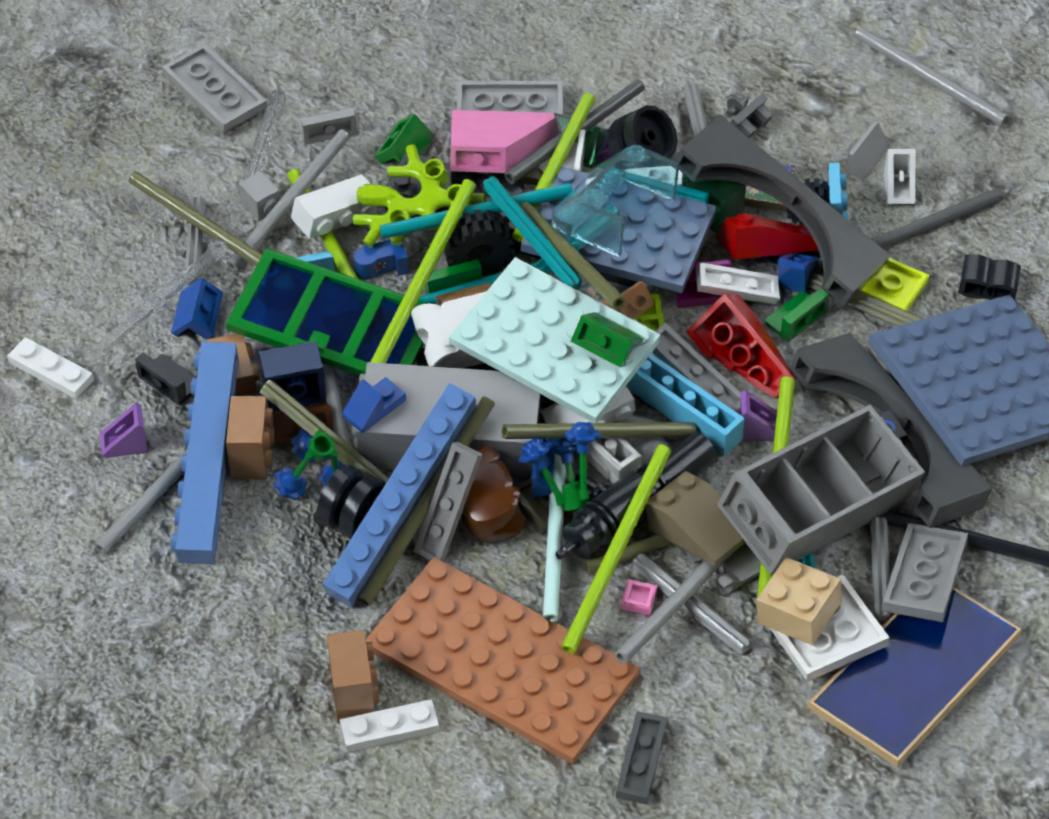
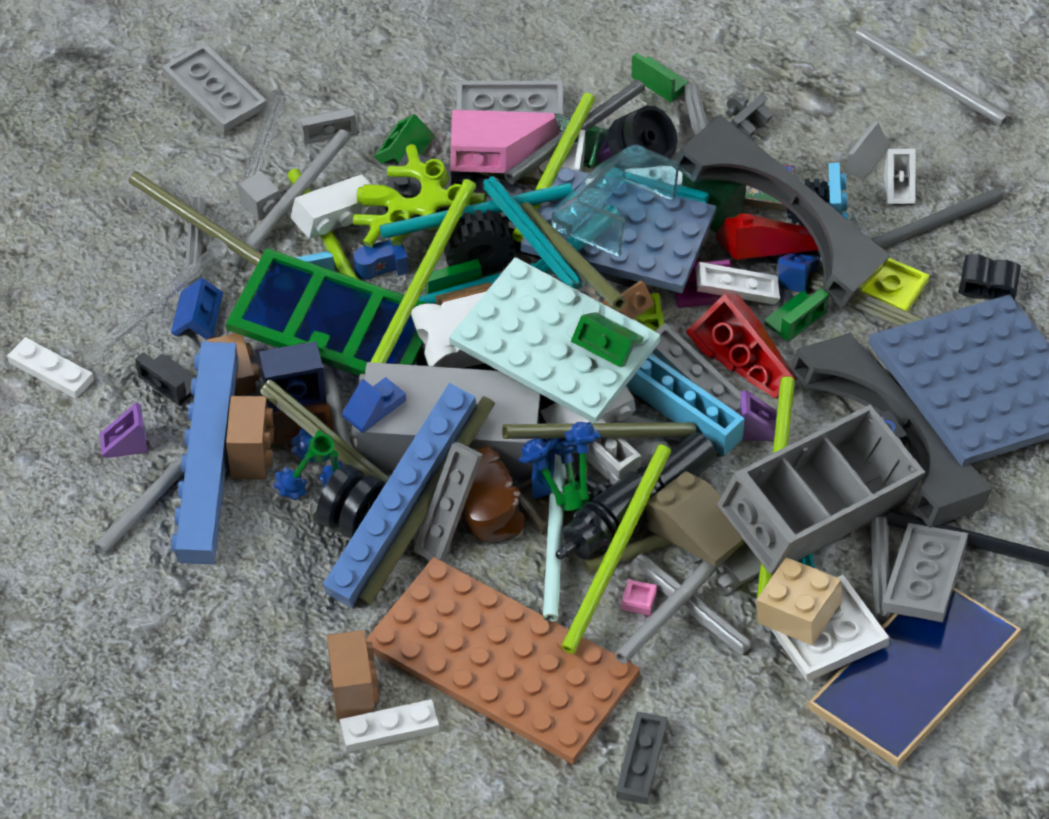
none -> green panel [631,53,688,103]

